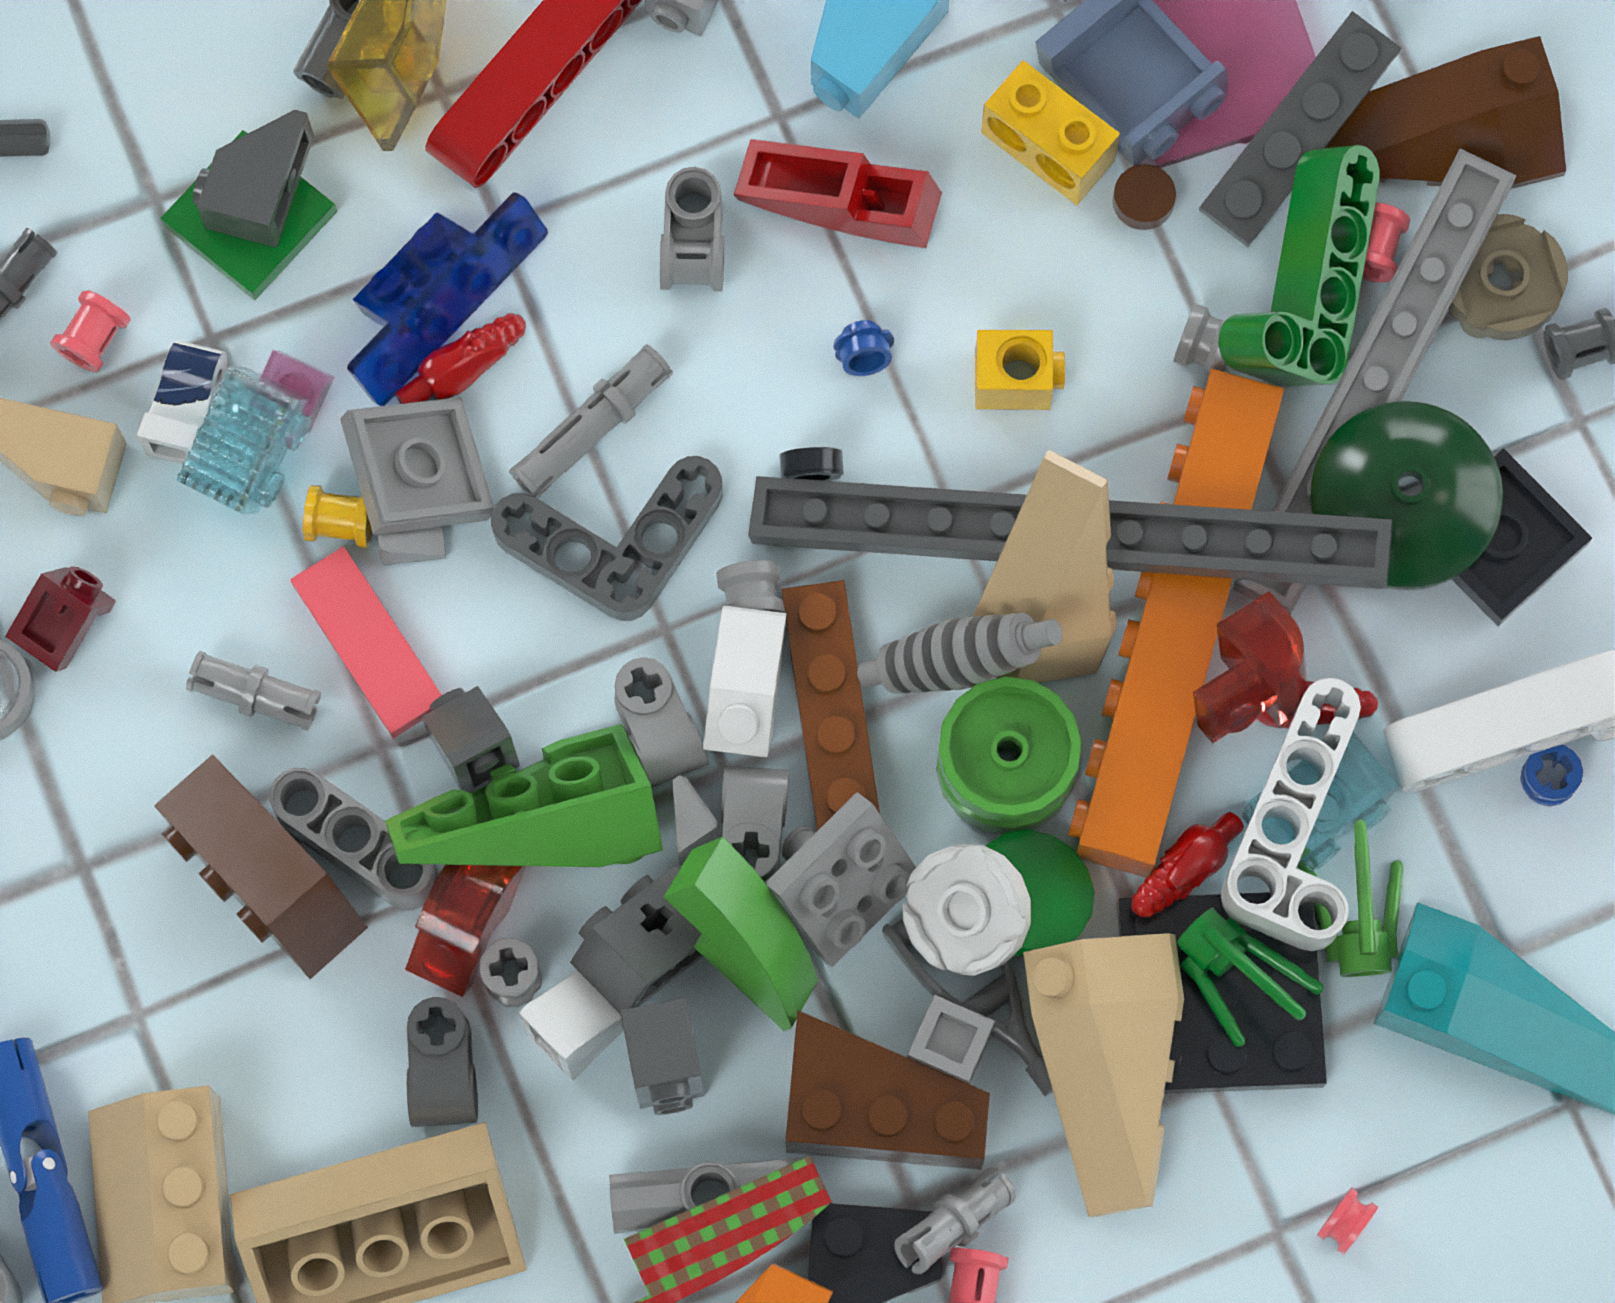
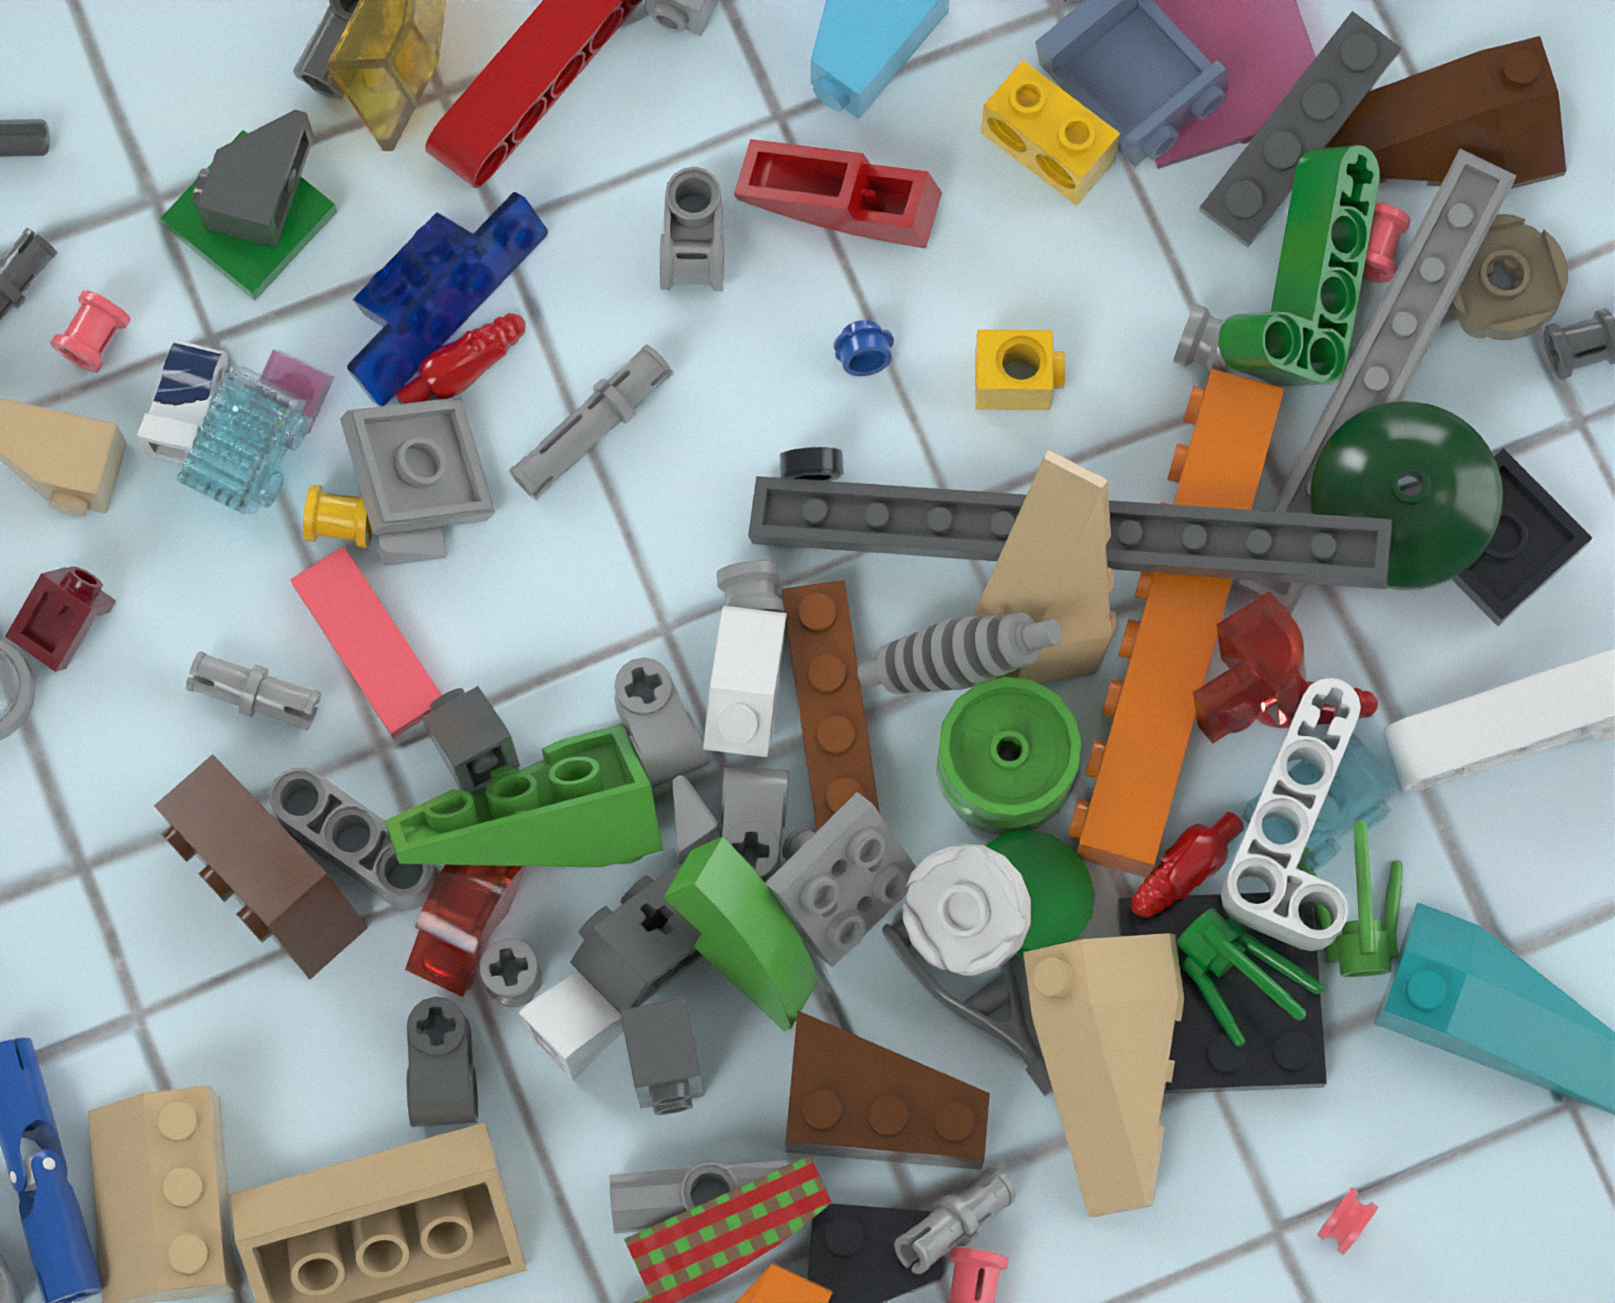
dark grey beam [491,456,723,621] -> none
light grey brick [907,995,995,1084] -> none
reddish brown tile [1113,164,1176,230] -> none
blue bush [1520,744,1583,806] -> none

